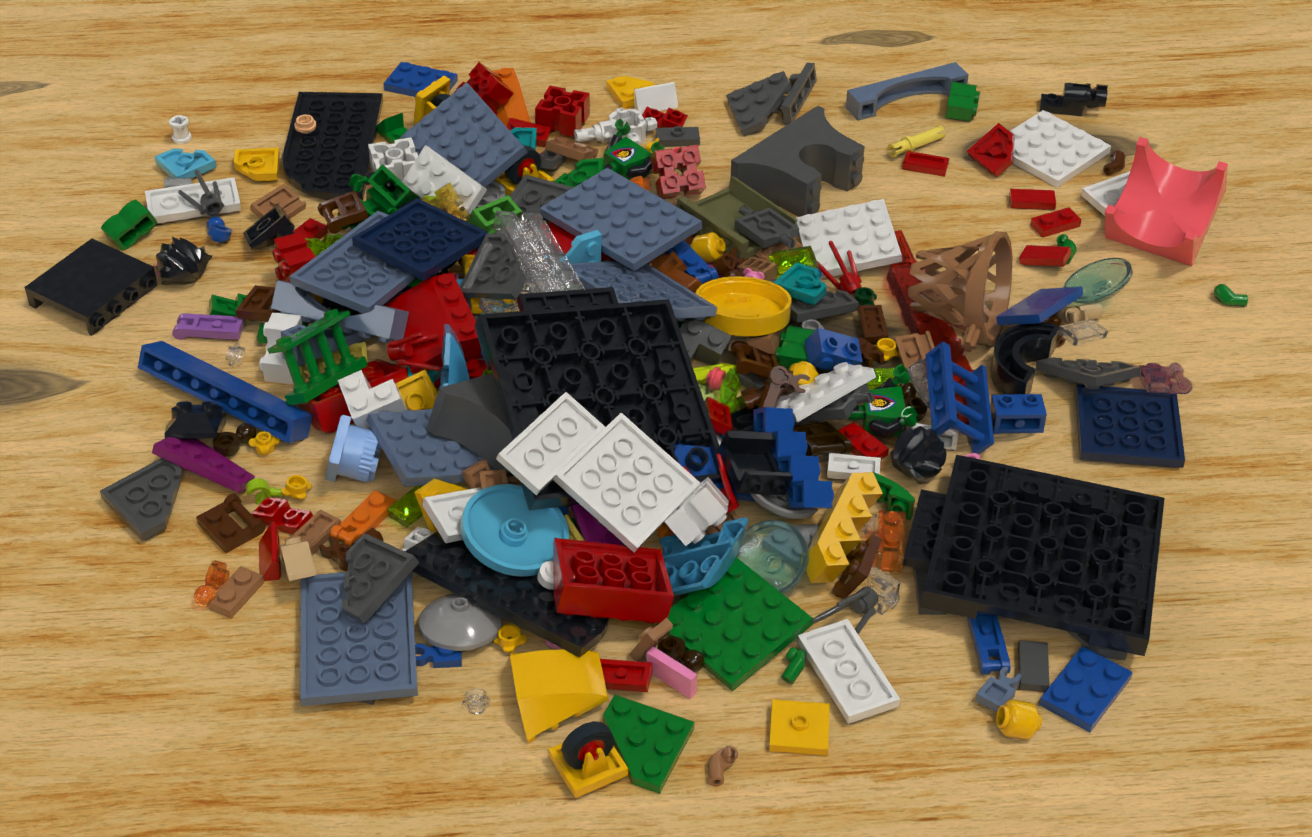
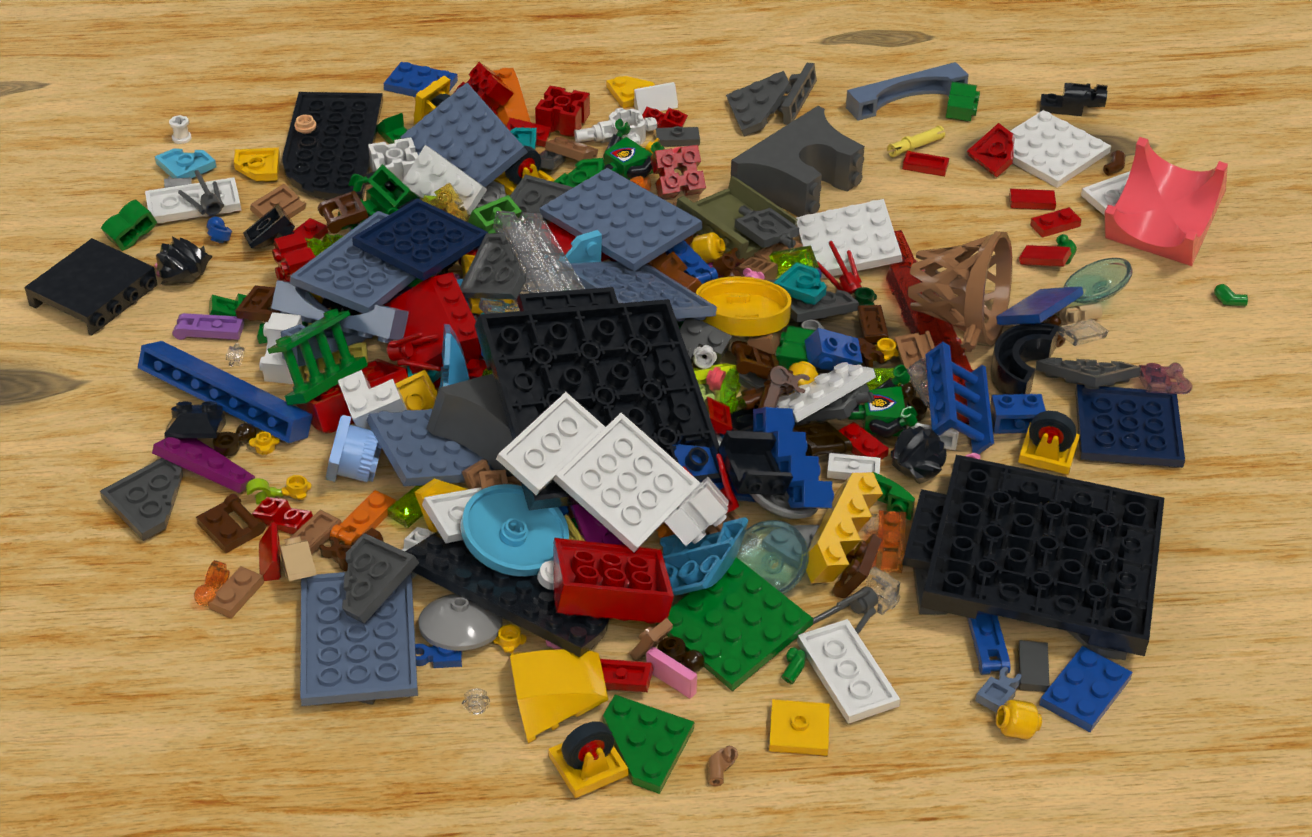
none -> white plate [693,345,717,369]
none -> plate [1018,410,1080,475]

